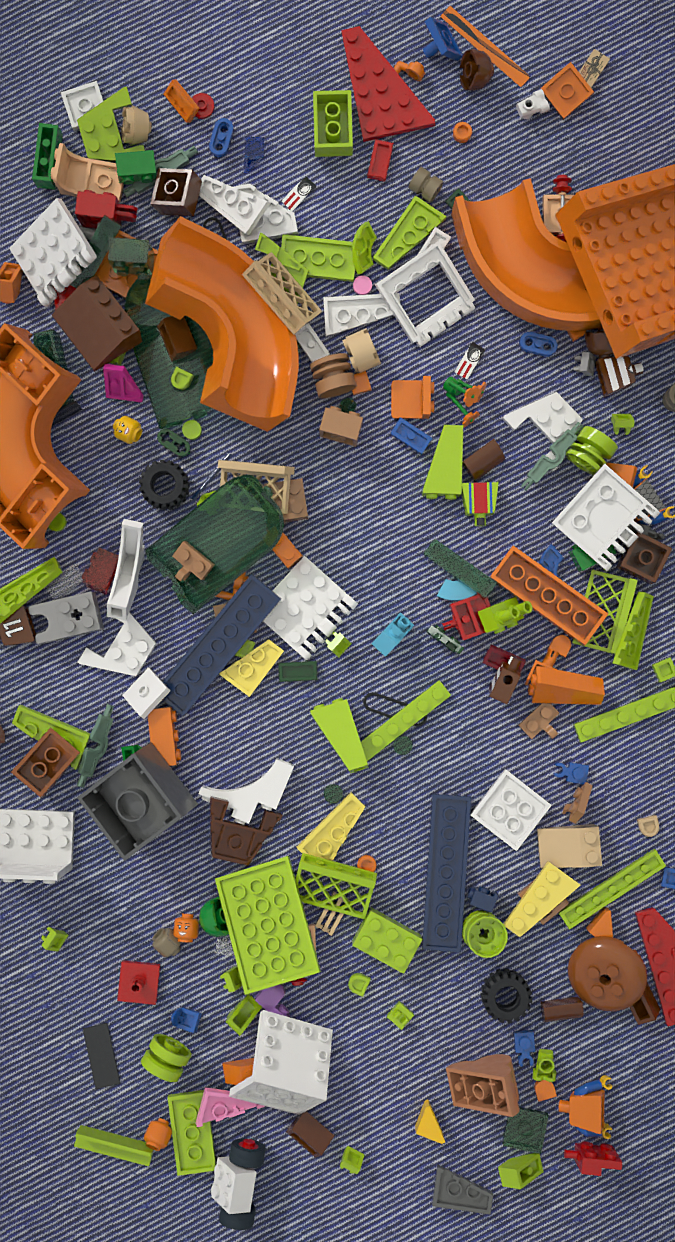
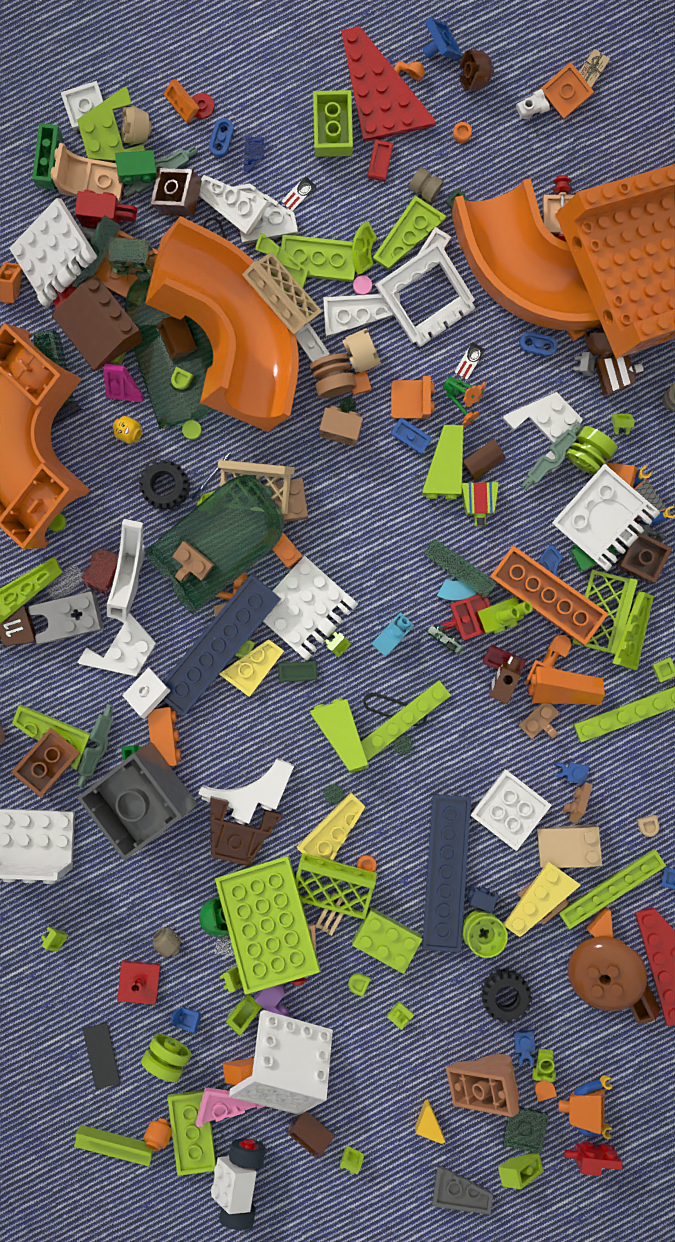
dark green beam [157,429,191,458] -> none
orange head [173,913,200,943] -> none
orange sticker [441,6,530,87] -> none
reddish brown brick [540,996,584,1023] -> none

